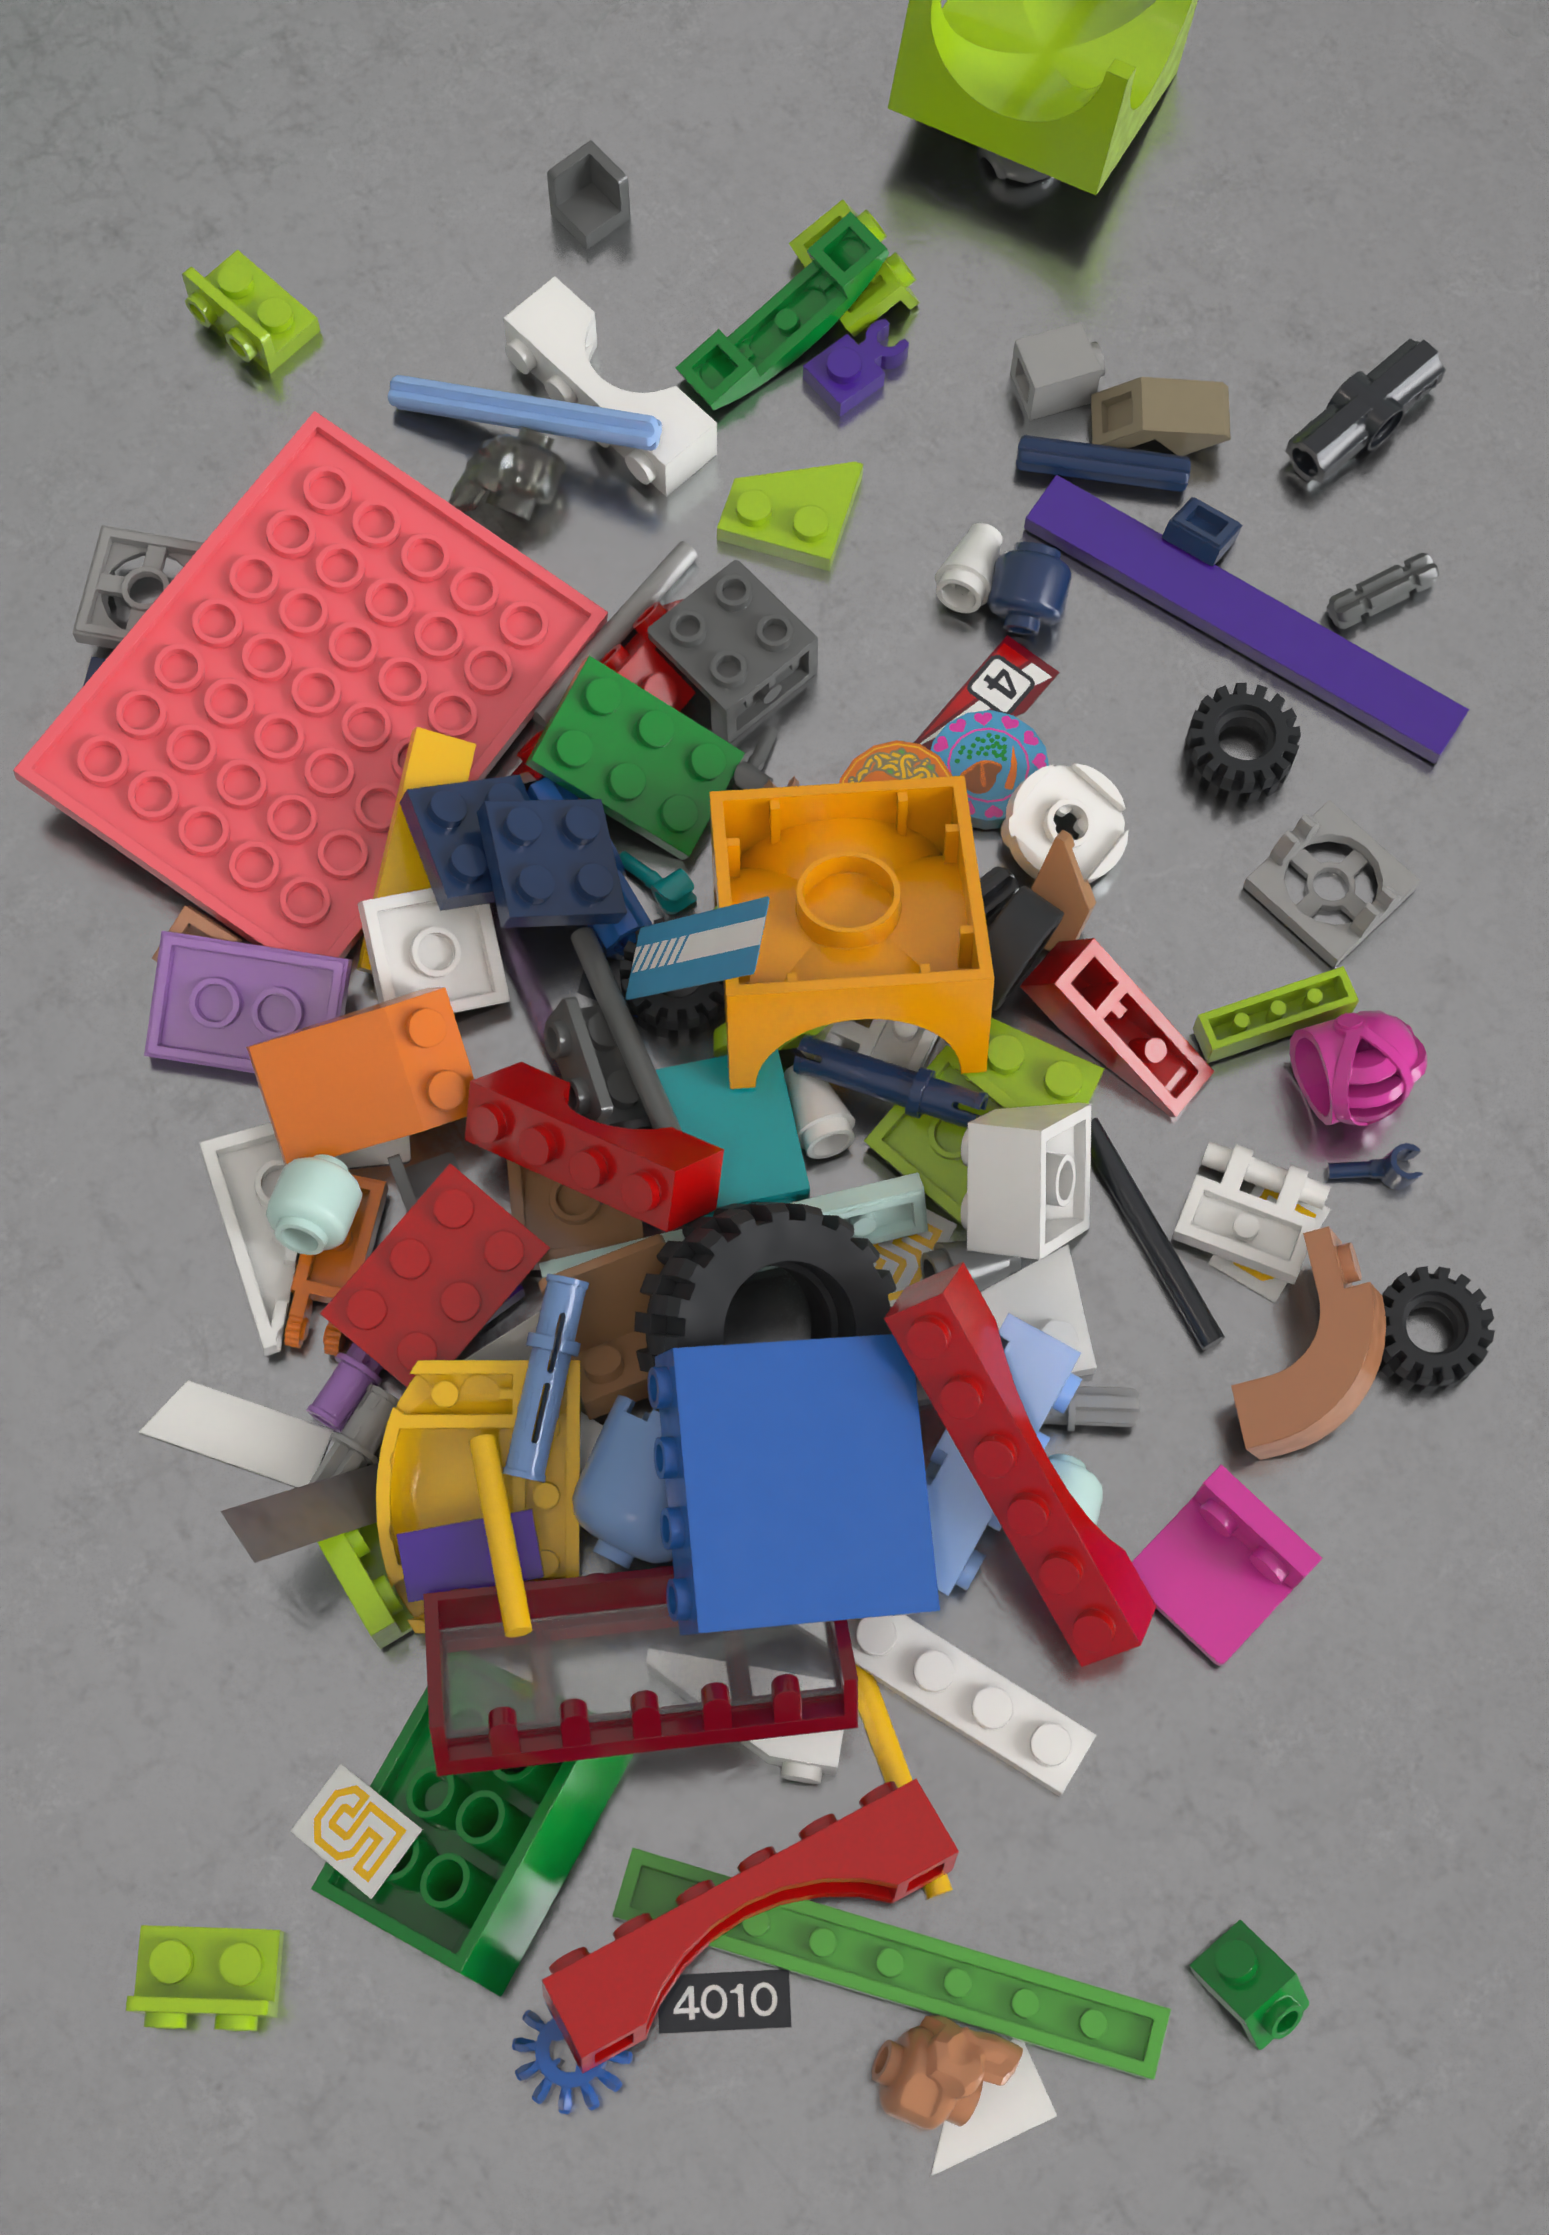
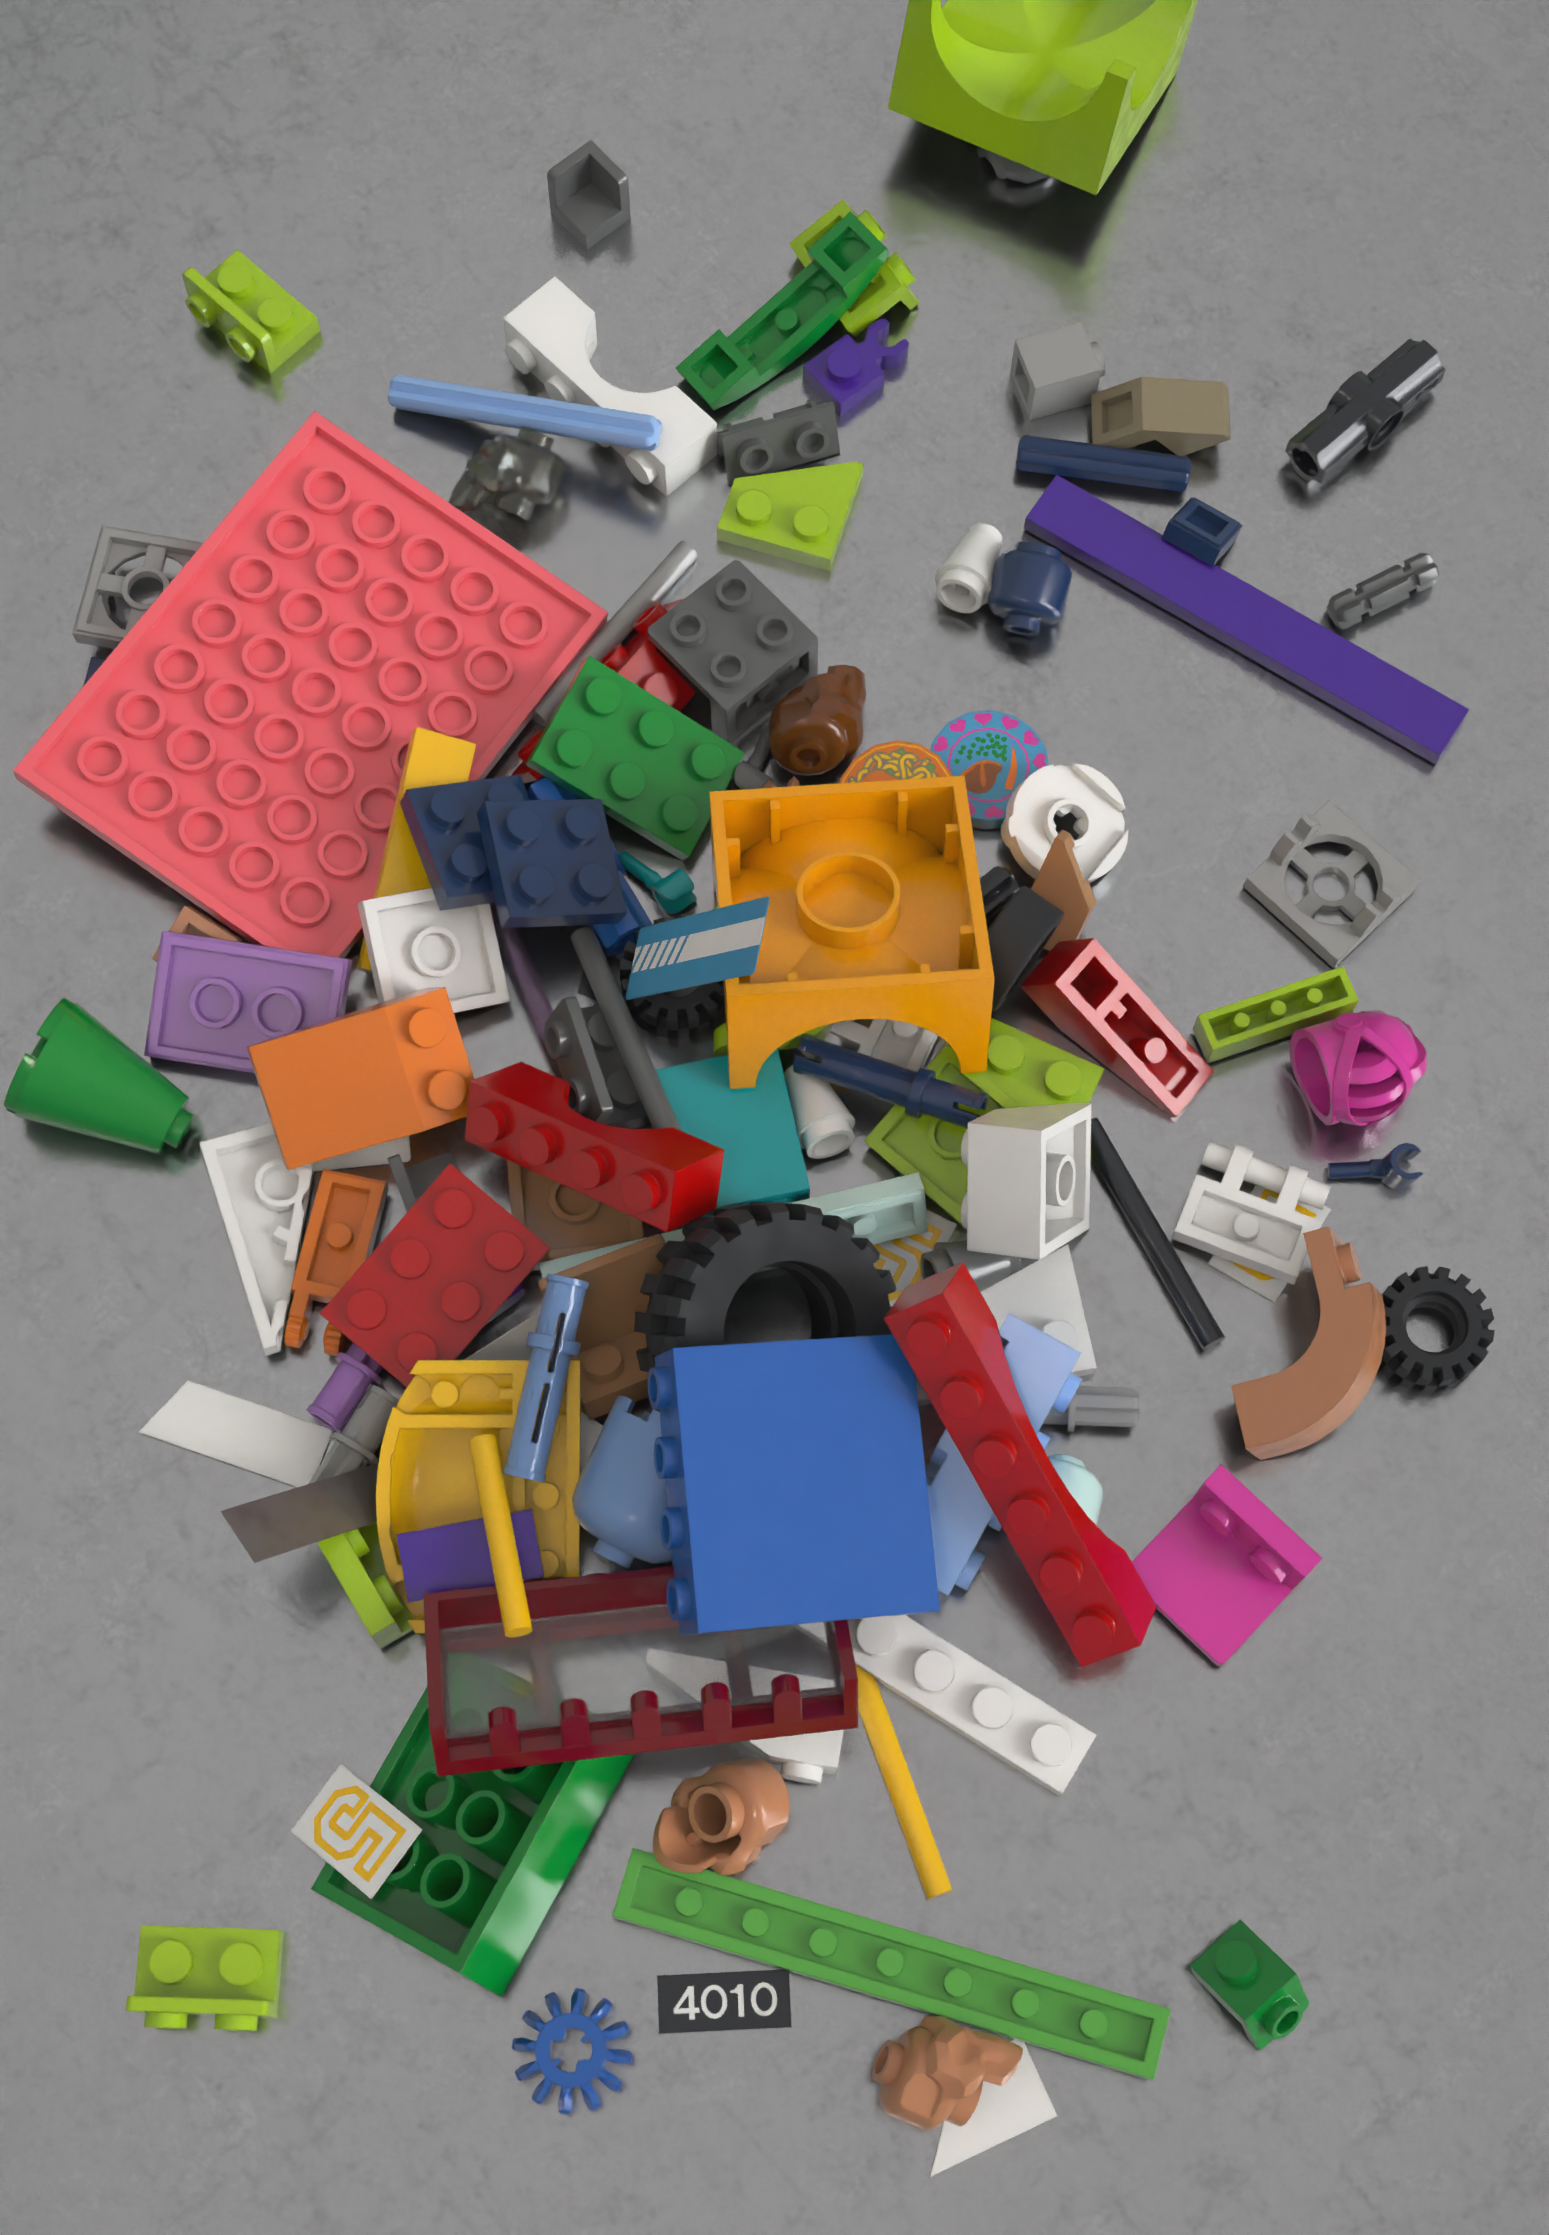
light aqua head [266,1154,362,1255] -> none
red arch [542,1778,959,2074] -> none
sticker [914,635,1060,750] -> none
black tyre [1184,683,1301,803] -> none
none -> green cone [4,998,195,1154]
none -> nougat head [653,1757,790,1875]
none -> dark grey hinge [717,399,840,485]
none -> reddish brown head [768,665,866,776]

